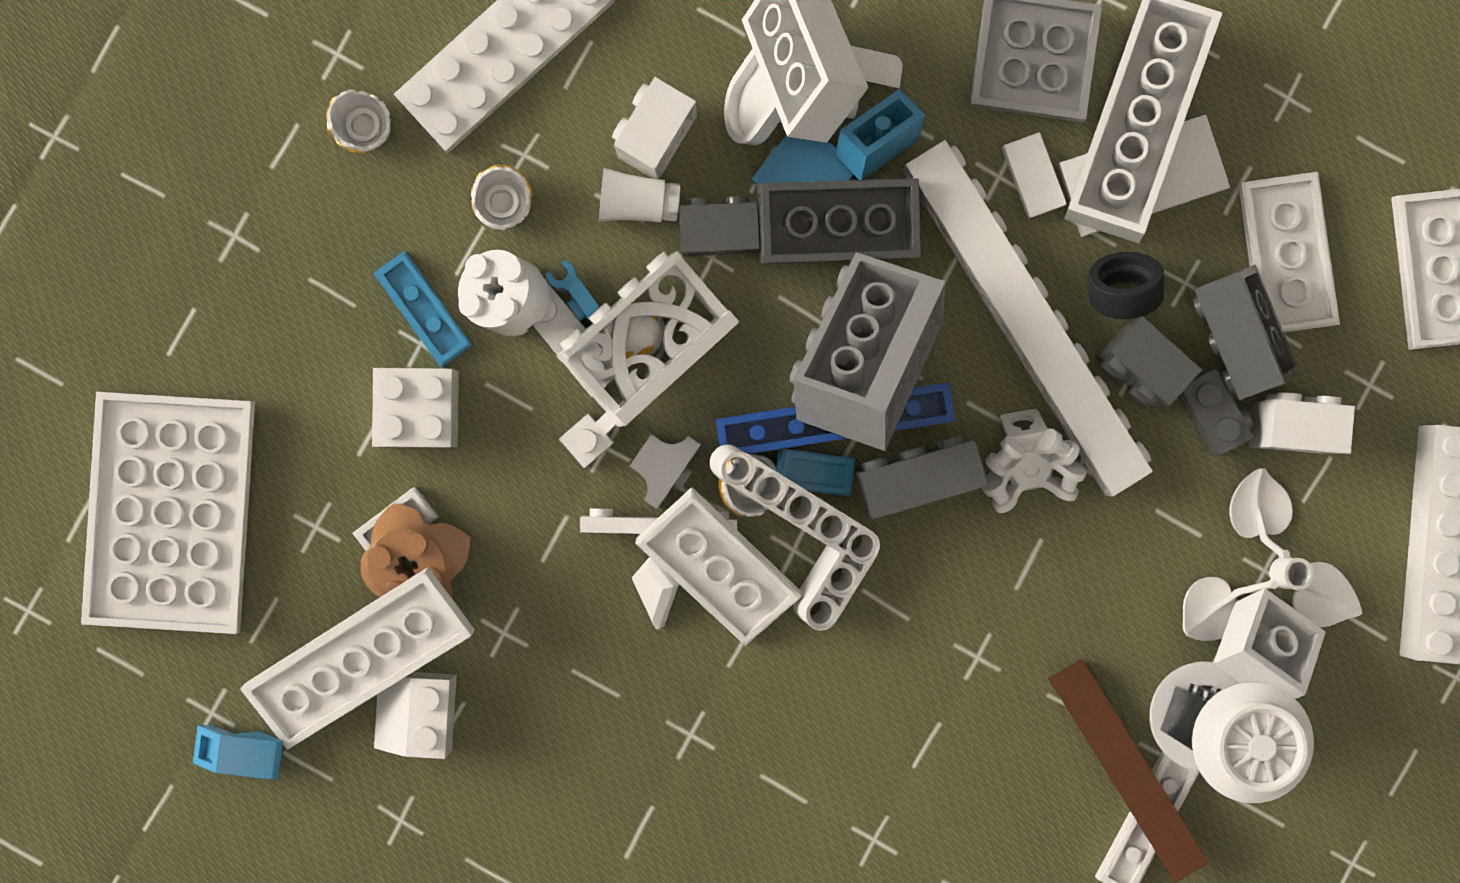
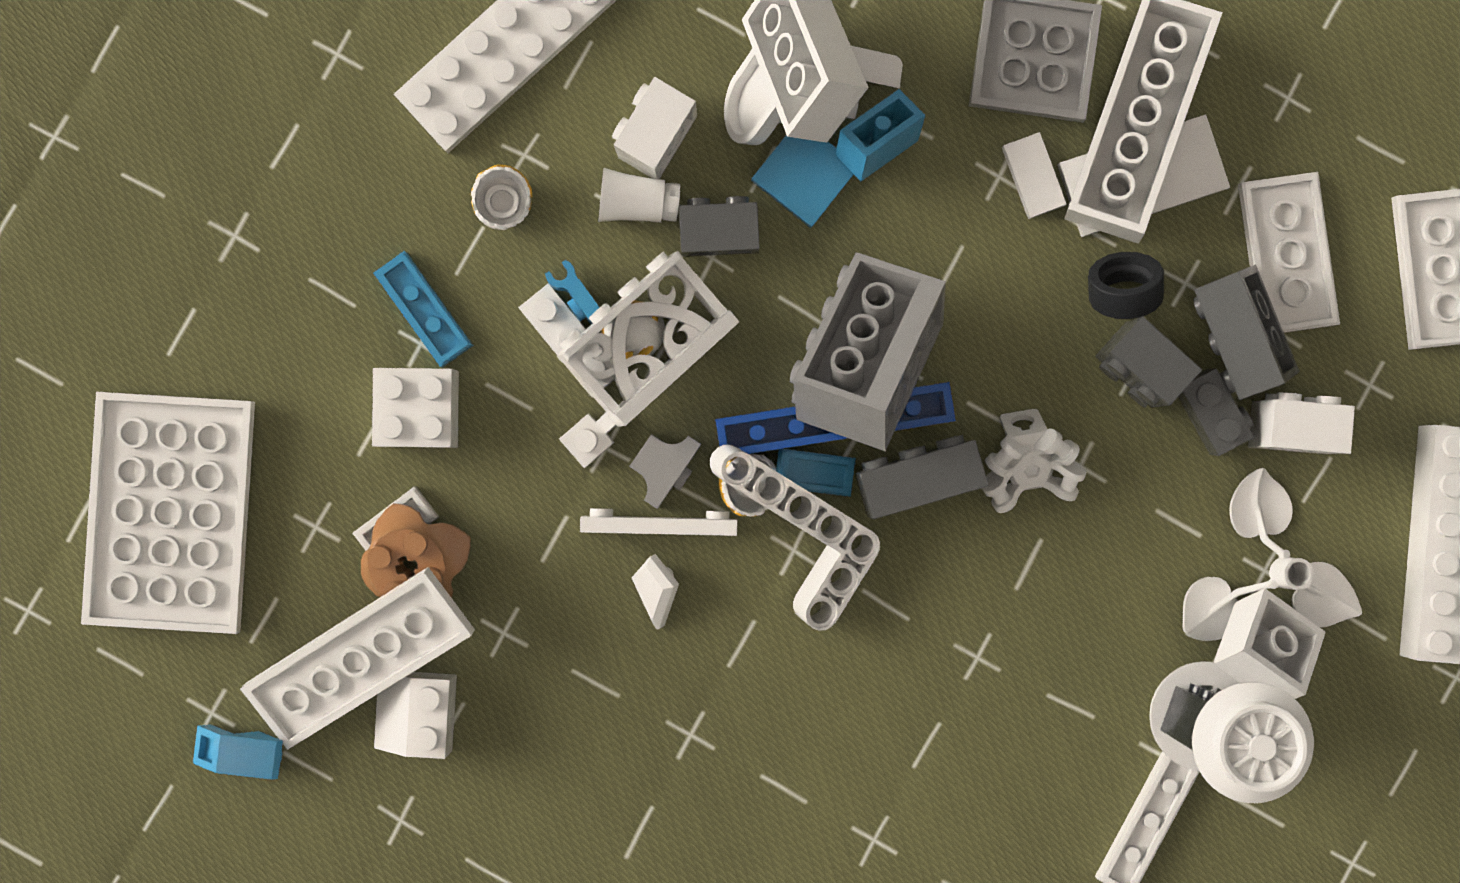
white hair [326,89,391,153] -> none
white brick [458,250,550,336] -> none
white tile [636,487,801,646] -> none
dark grey brick [757,178,921,264] -> none
white brick [902,140,1153,497] -> none
reddish brown tile [1048,659,1209,883] -> none

